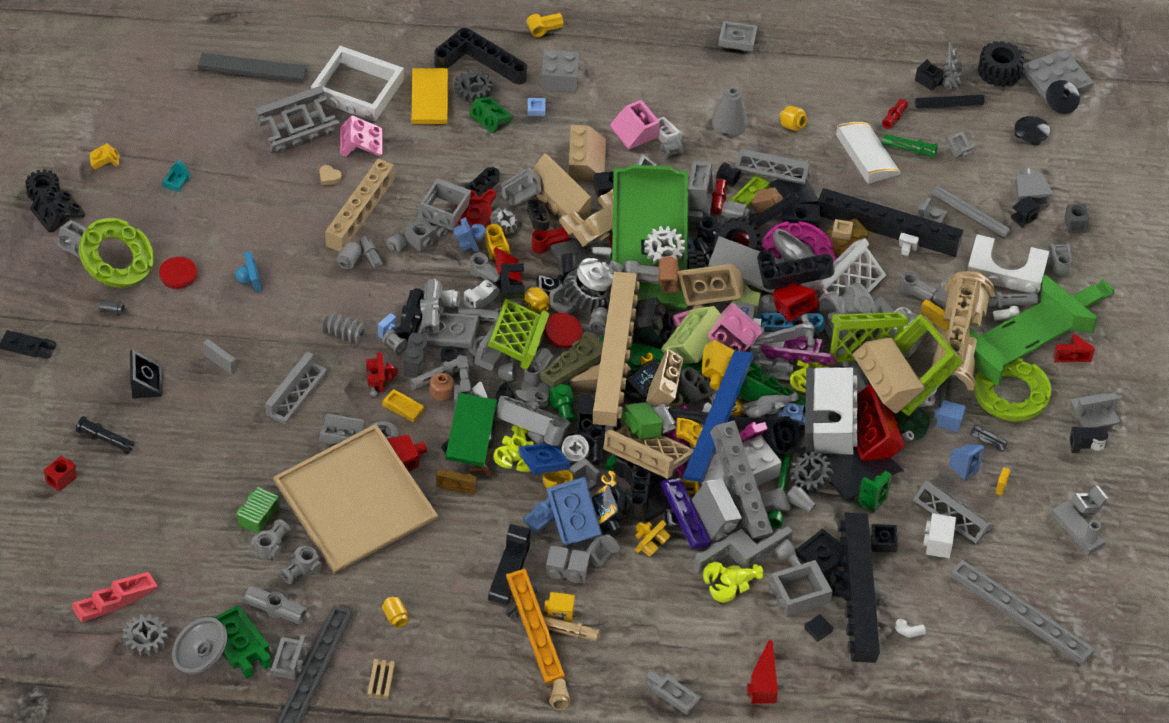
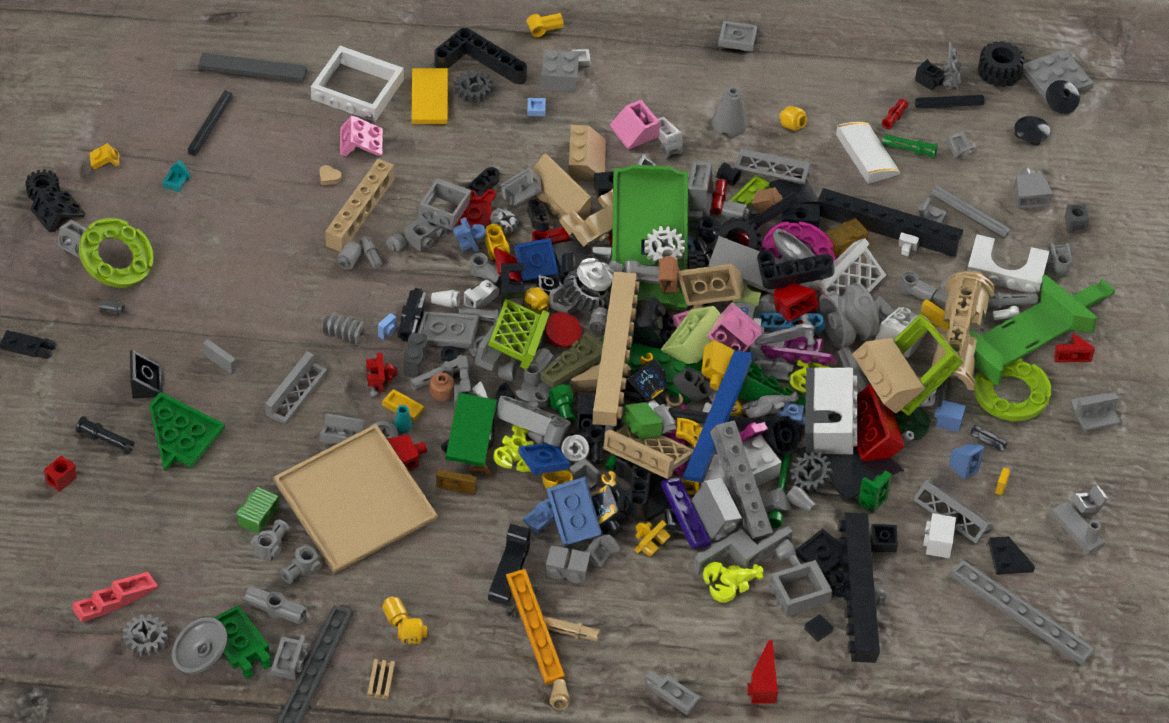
red tile [159,257,197,289] -> none
dark azure tile [235,251,262,292] -> none
light grey fence [254,85,339,153] -> none
light grey bush [382,330,407,354] -> none
light grey piece [420,279,444,334] -> none
green bracket [469,97,513,133] -> none
yellow brick [544,592,575,623] -> none
tan slope [646,349,683,407] -> none
lime fence [830,312,909,362] -> none
tan tile [832,219,853,240] -> none
white arm [895,619,926,638] -> none
black window [1010,196,1040,229] -> none
black leg [1069,427,1108,453] -> none
none -> green wing [149,392,225,472]
none -> black axle [187,90,233,156]
none -> teal cone [393,405,413,433]
none -> yellow head [398,618,427,645]
none -> blue tile [514,238,559,282]
none -> white tile [571,49,590,66]
none -> black wing [988,536,1035,575]

